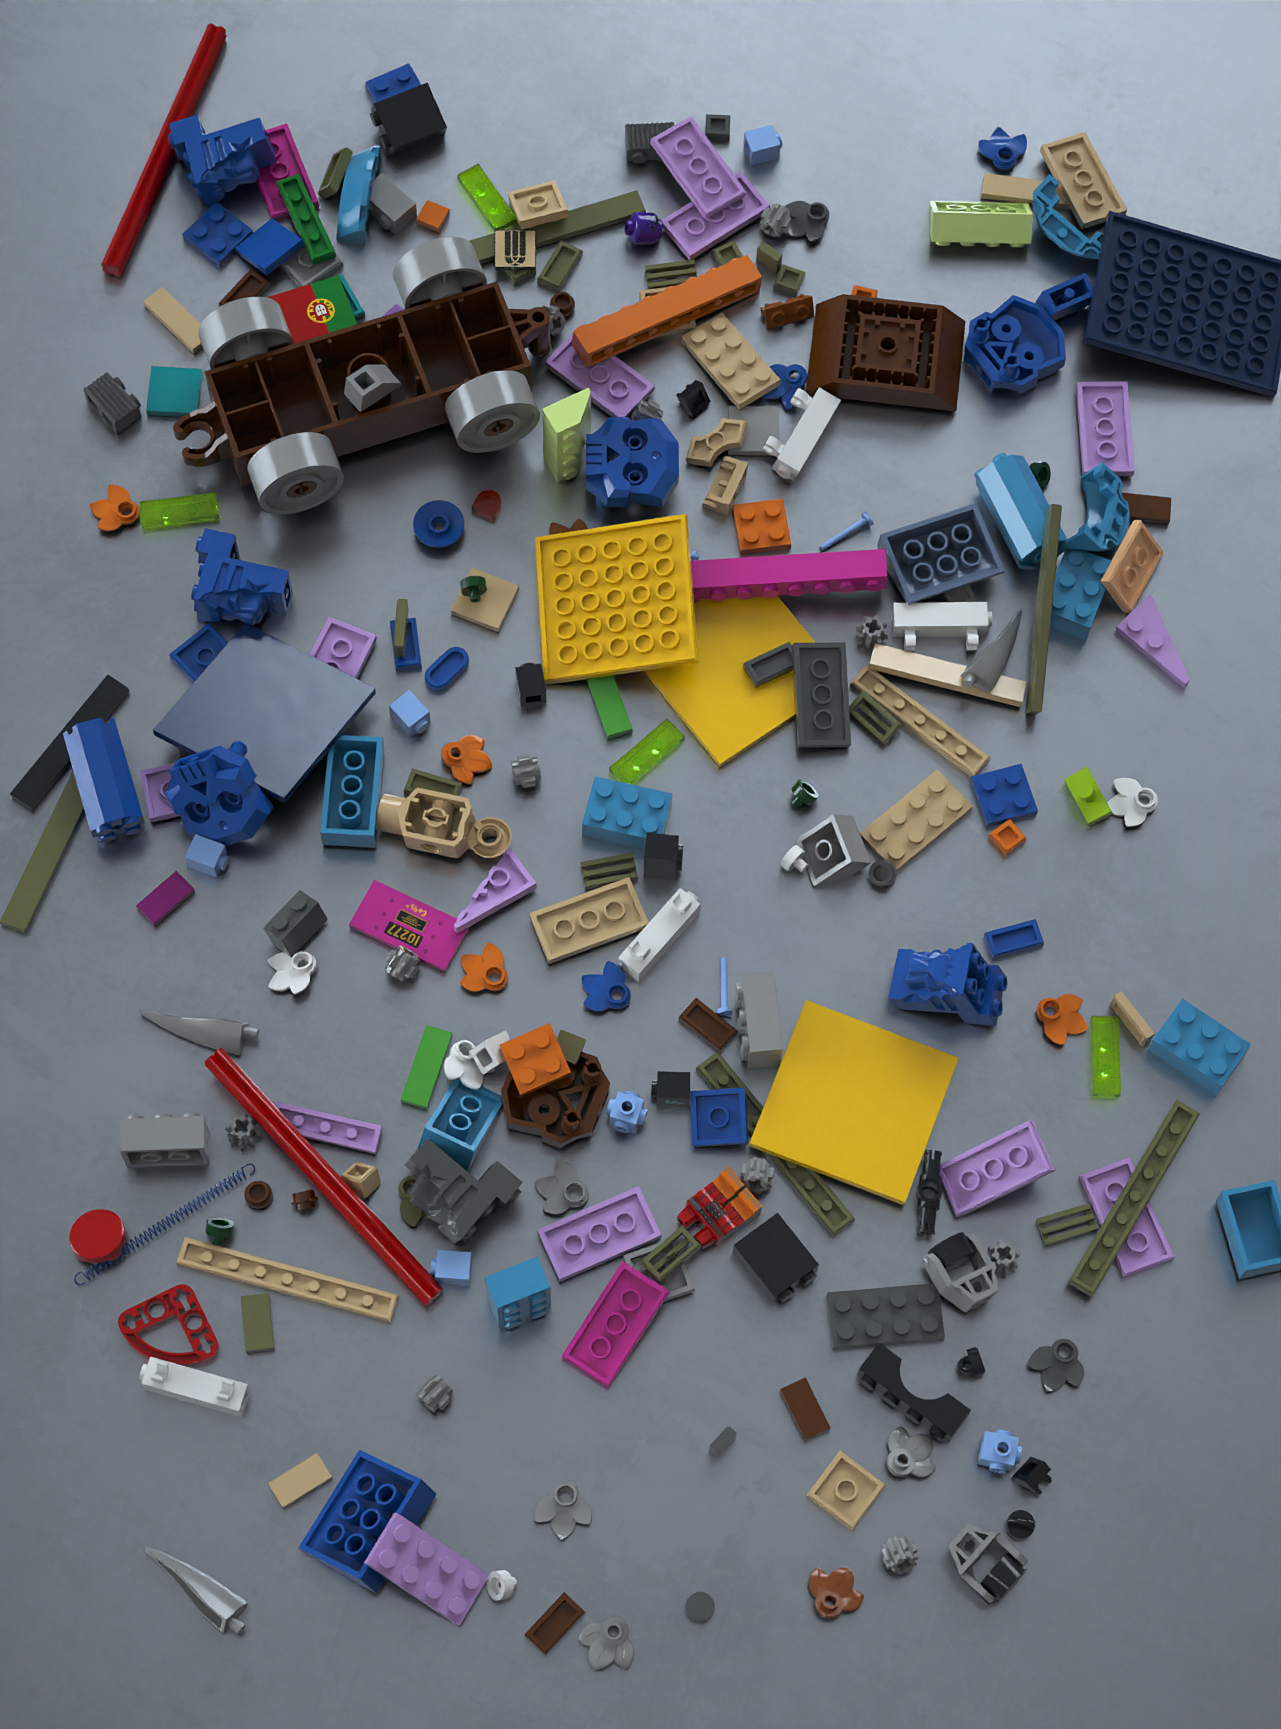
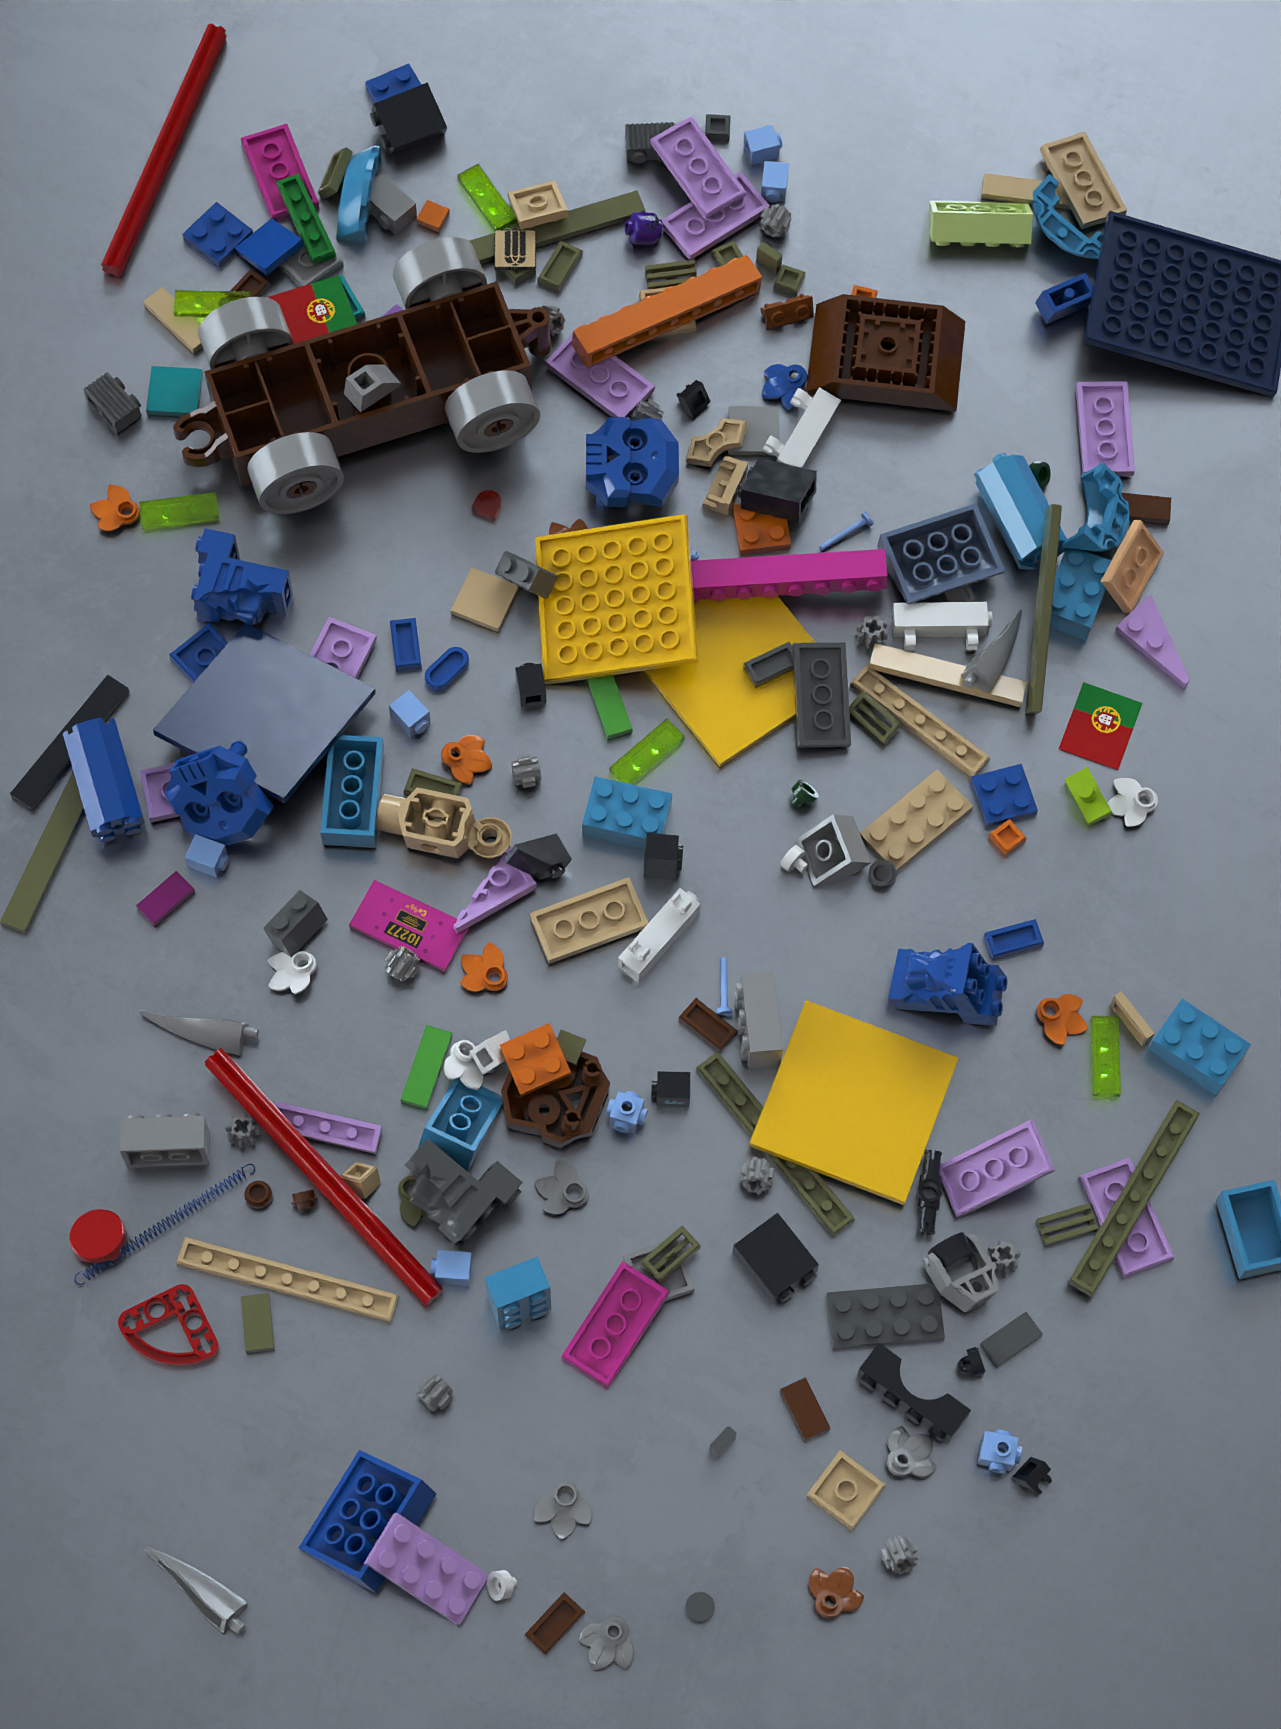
white brick [139,1357,250,1417] -> none
blue brick [168,115,277,207] -> none
dark green tile [205,1217,234,1246] -> none
tan tile [268,1453,333,1509] -> none
olive tile [393,599,409,657] -> none
blue dish [413,500,465,548] -> none
dark green tile [460,576,487,603] -> none
lavender plate [537,1186,662,1282] -> none
yellowish green slope [542,387,591,482] -> none
reddish brown plate [550,292,575,316] -> none
olive tile [580,852,638,890] -> none
blue plate [582,961,631,1012] -> none
hips [677,1166,763,1250] -> none
tan plate [681,312,780,410] -> none
blue plate [690,1088,748,1147] -> none
dark grey plate [784,201,829,242] -> none
light grey piece [948,1524,1029,1604] -> none
blue brick [964,295,1066,394] -> none
blue plate [979,127,1027,170] -> none
black tile [1006,1510,1035,1540] -> none
dark grey plate [1028,1339,1084,1392] -> none
none -> clear neon green tile [174,290,251,317]
none -> dark grey brick [495,551,557,599]
none -> black slope [504,833,572,879]
none -> black brick [738,458,817,522]
none -> light blue brick [761,161,789,203]
none -> dark grey tile [980,1312,1043,1367]
none -> sticker [1059,682,1143,770]

